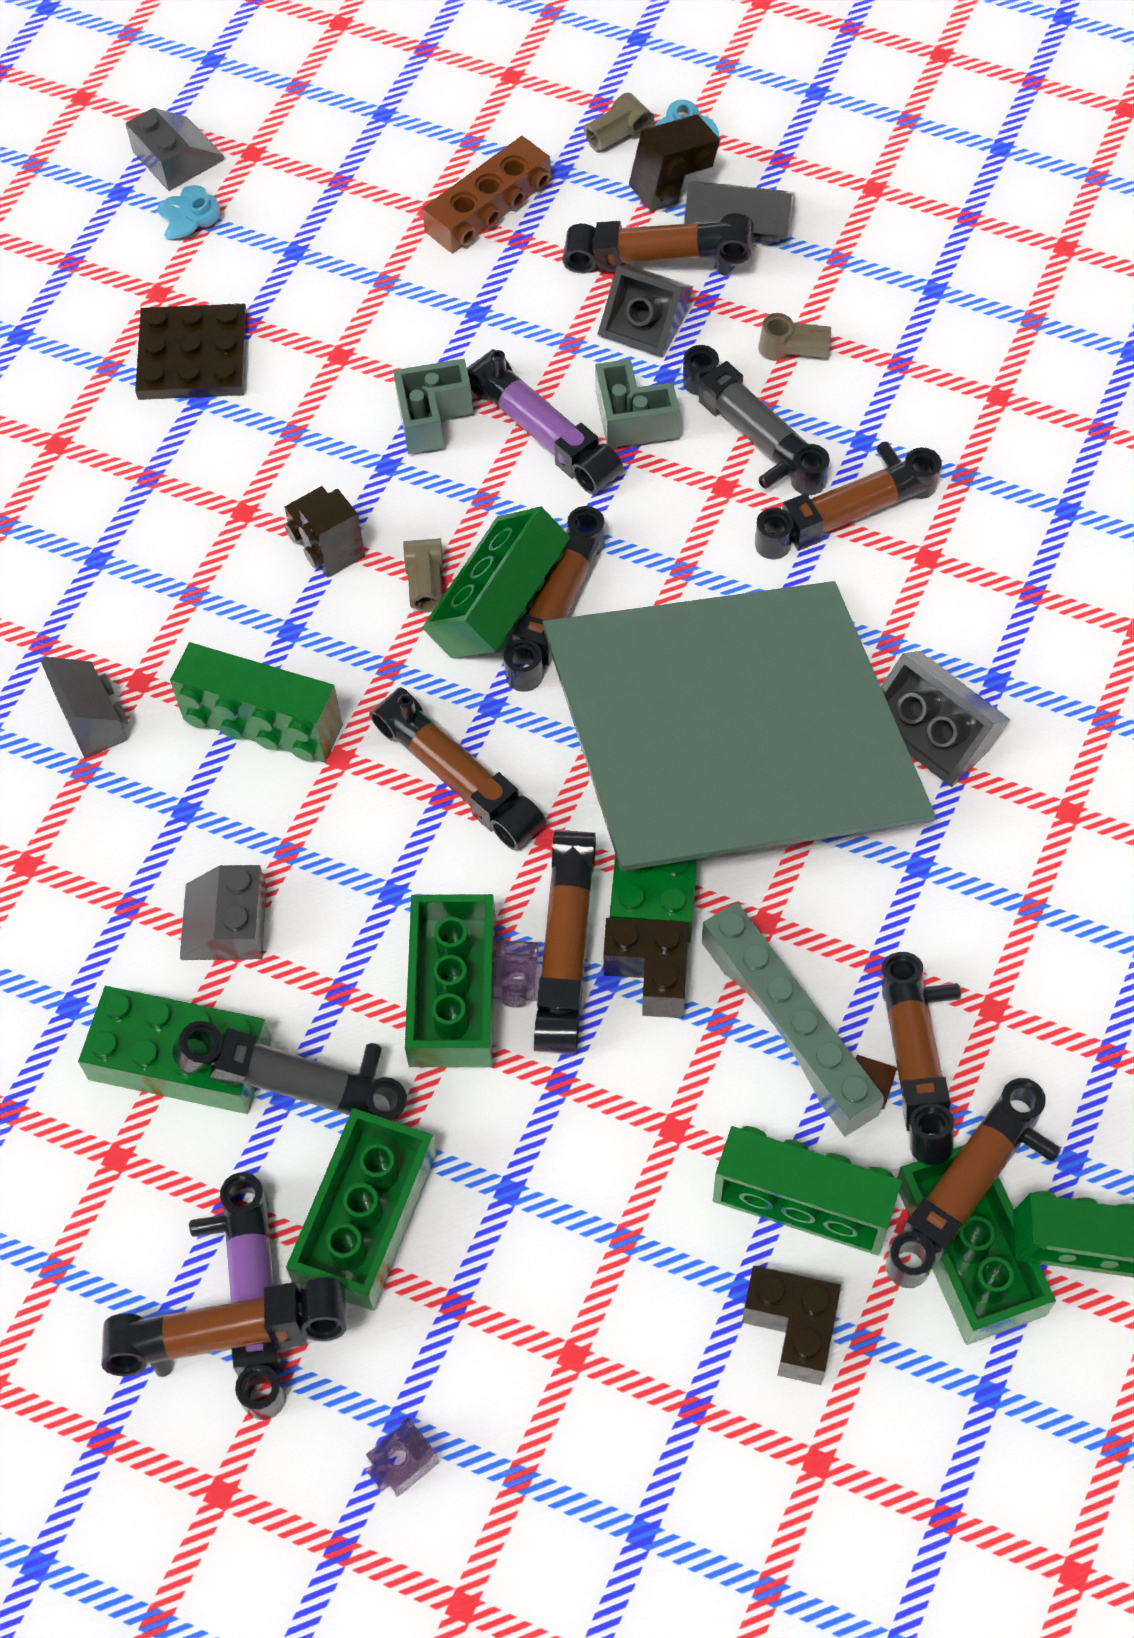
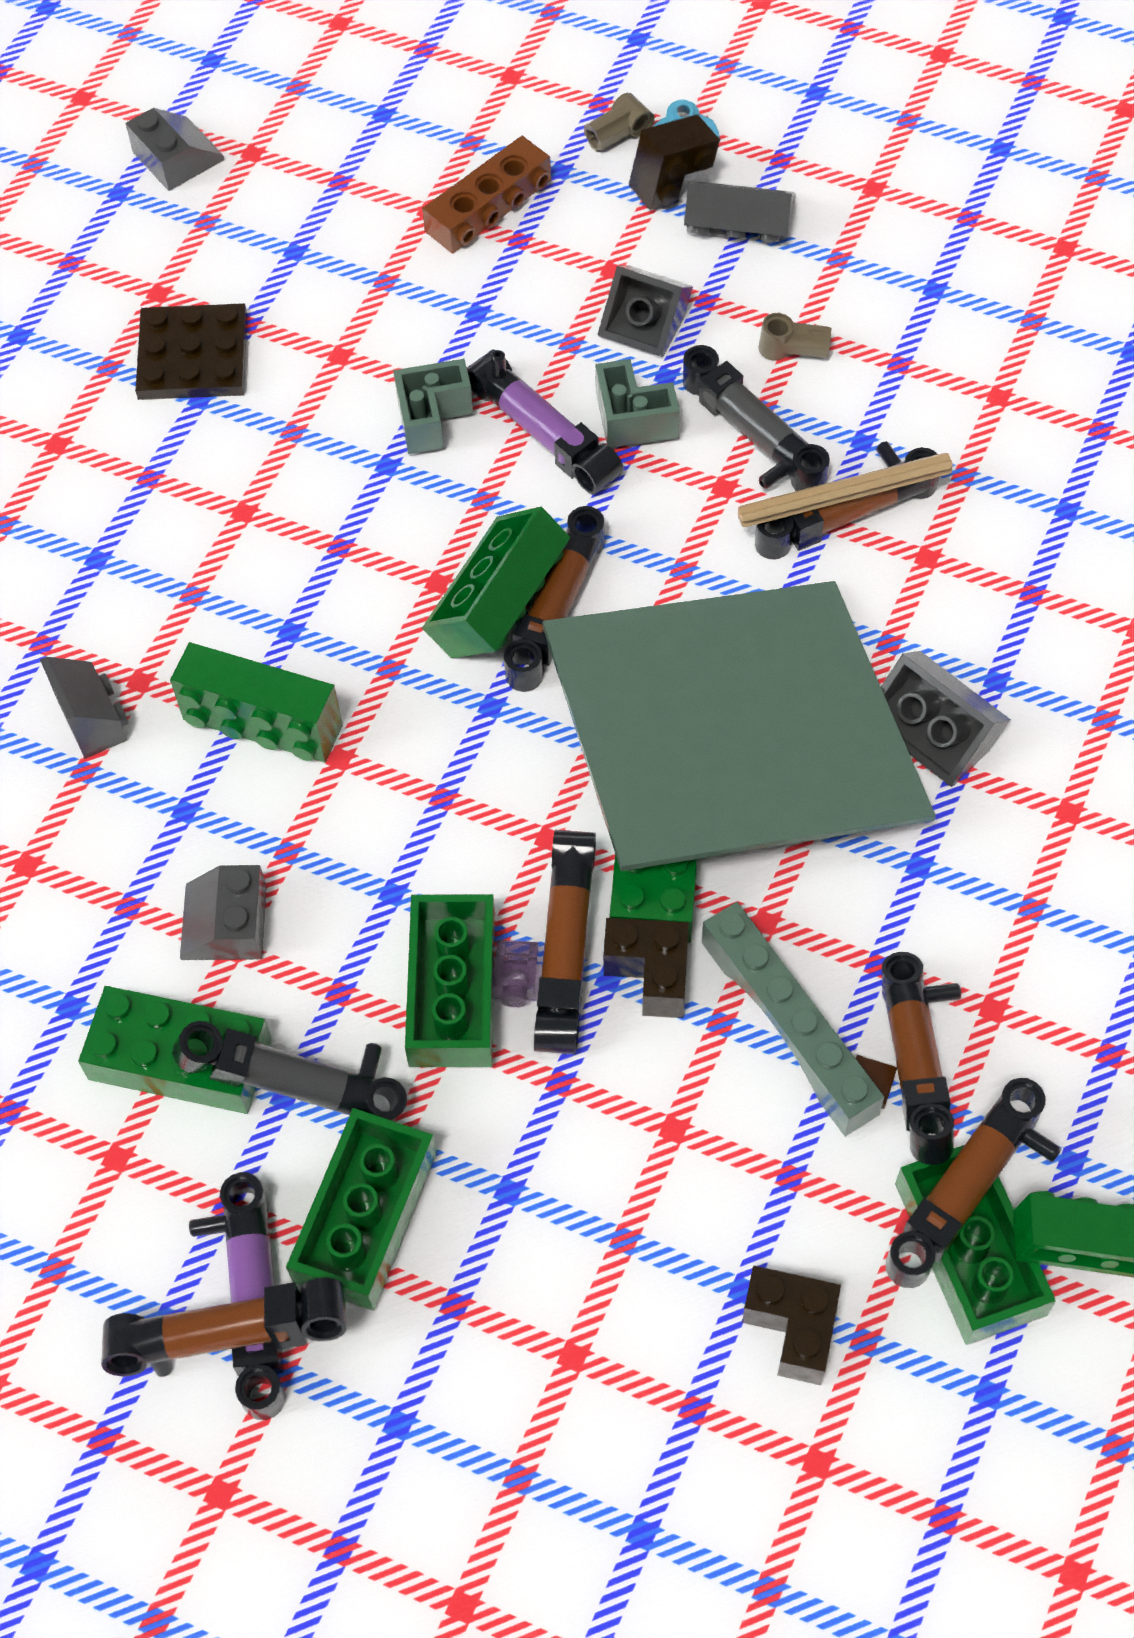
medium azure plate [156,185,220,239] -> none
dark brown brick [284,486,365,578] -> none
clear purple brick [365,1417,440,1498] -> none
piece [369,687,547,851] -> none
dark tan piece [403,538,443,613] -> none
black piece [562,213,754,275] -> none
green brick [712,1125,902,1256] -> none
none -> tan axle [737,453,953,527]

